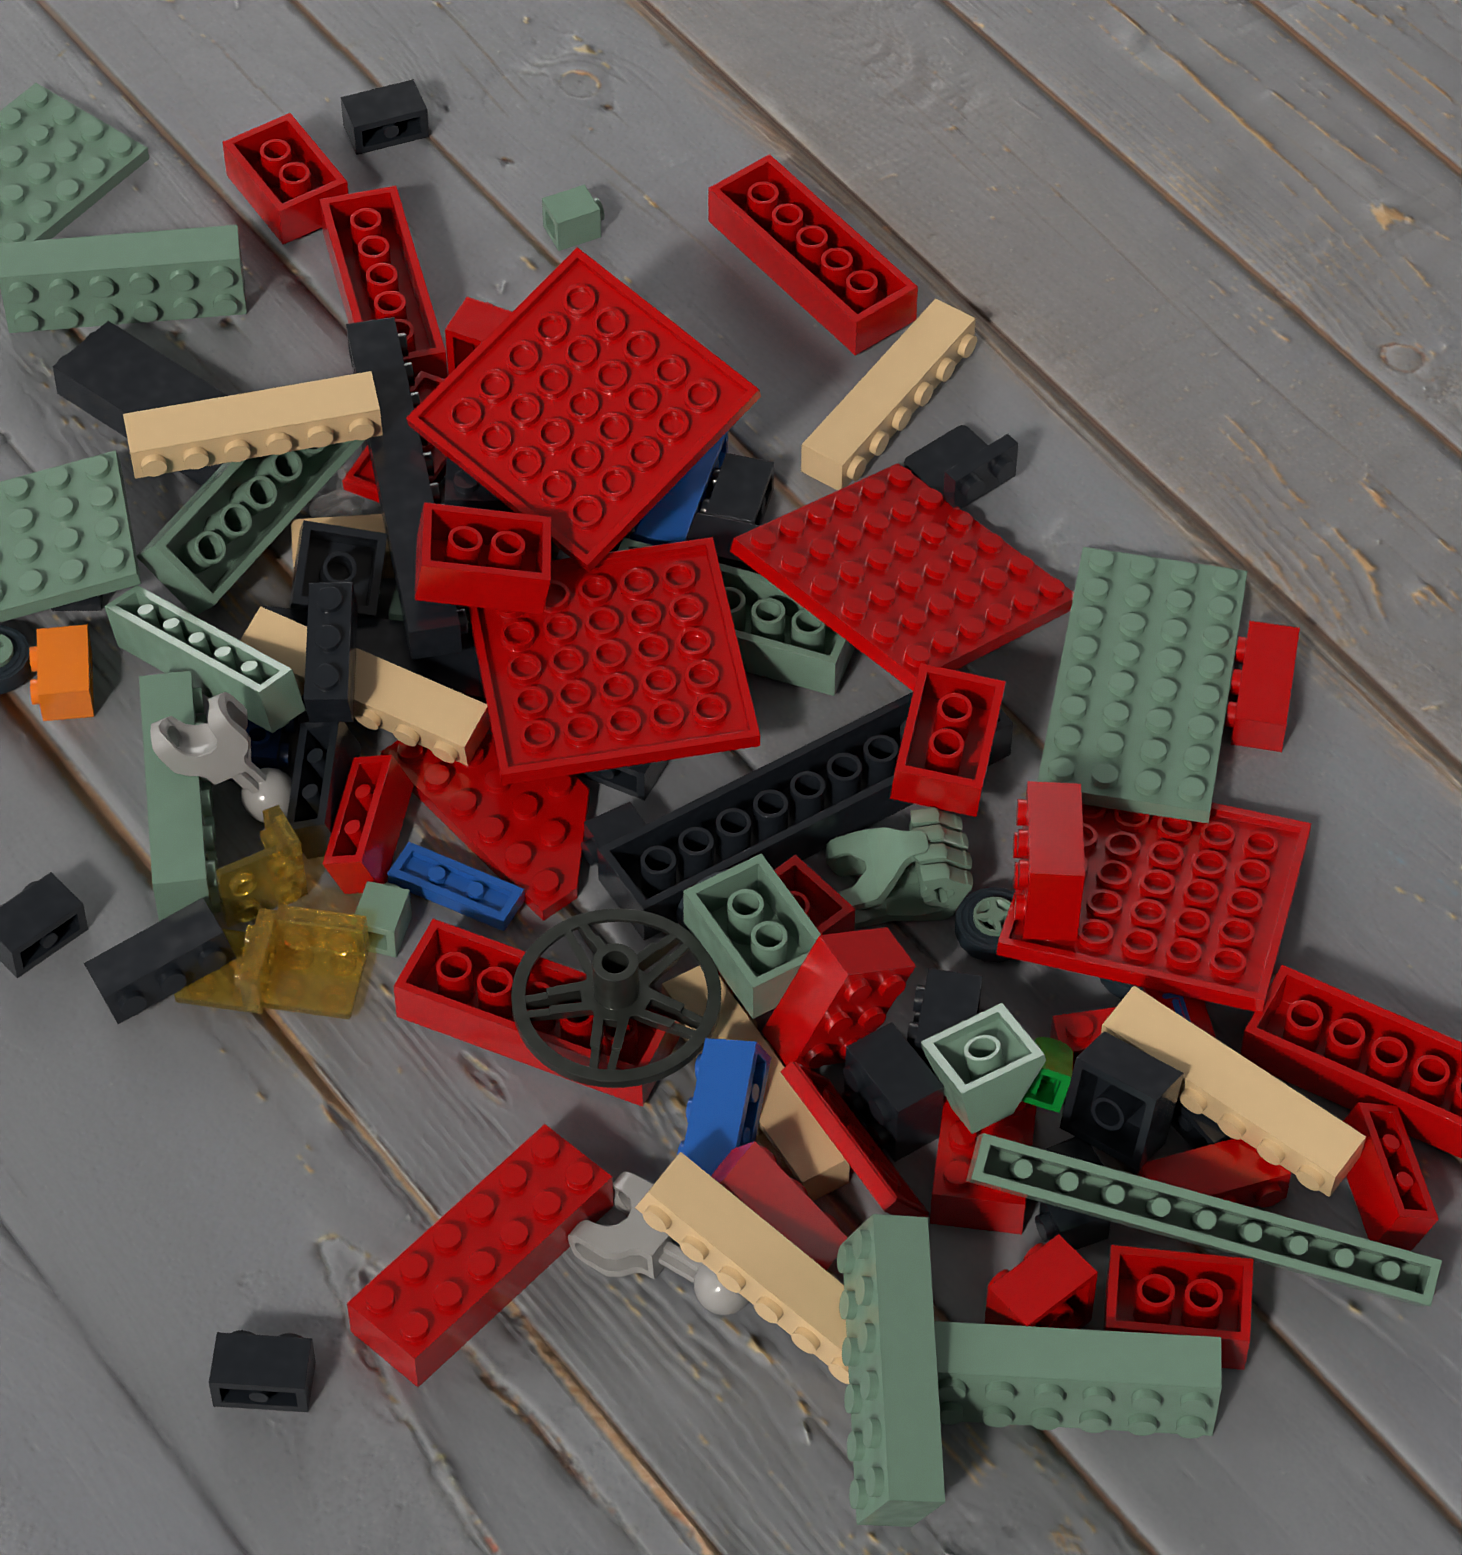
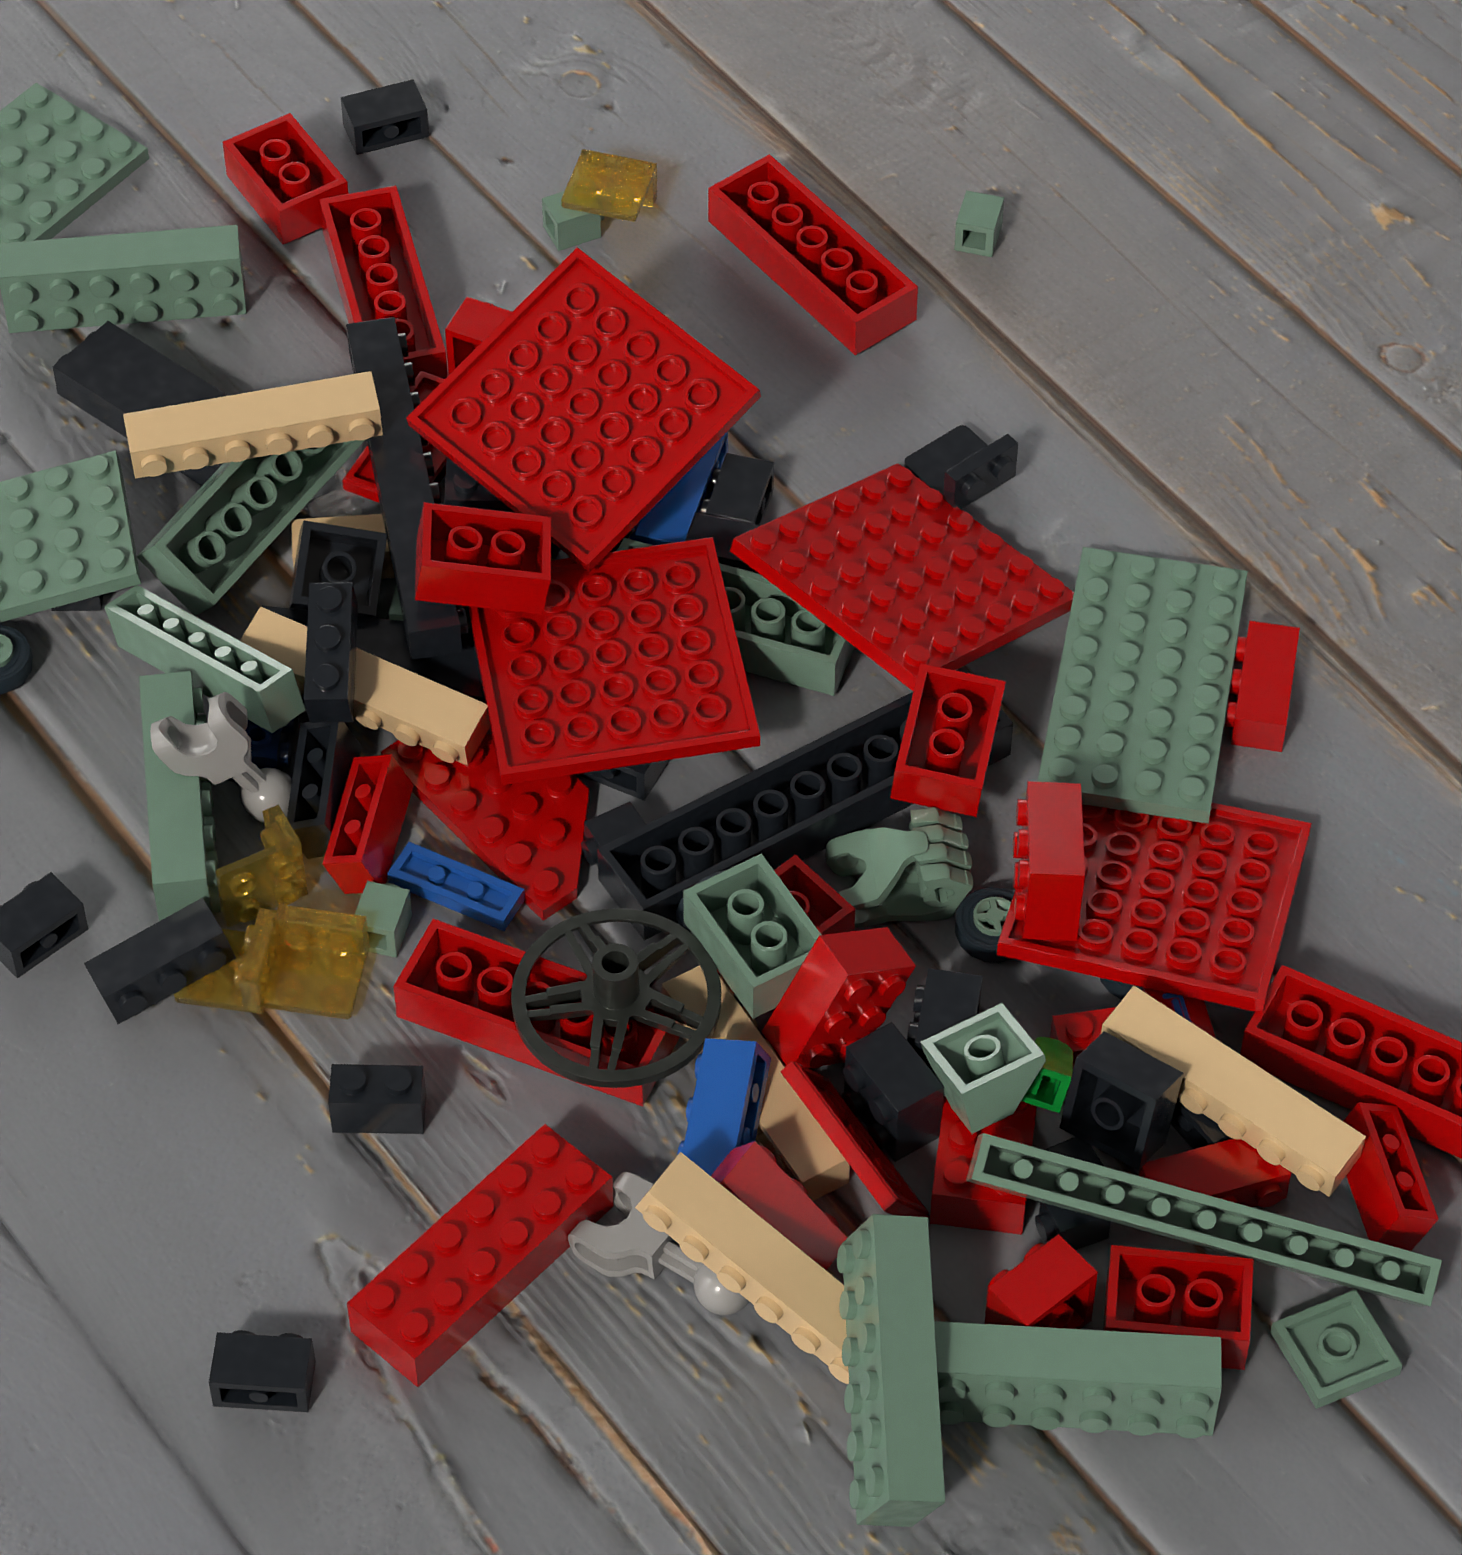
orange brick [29,624,94,721] -> none
tan brick [801,298,977,490] -> none
none -> black brick [328,1064,426,1134]
none -> clear yellow bracket [561,149,657,222]
none -> sand green brick [954,190,1004,257]
none -> sand green plate [1270,1289,1402,1409]

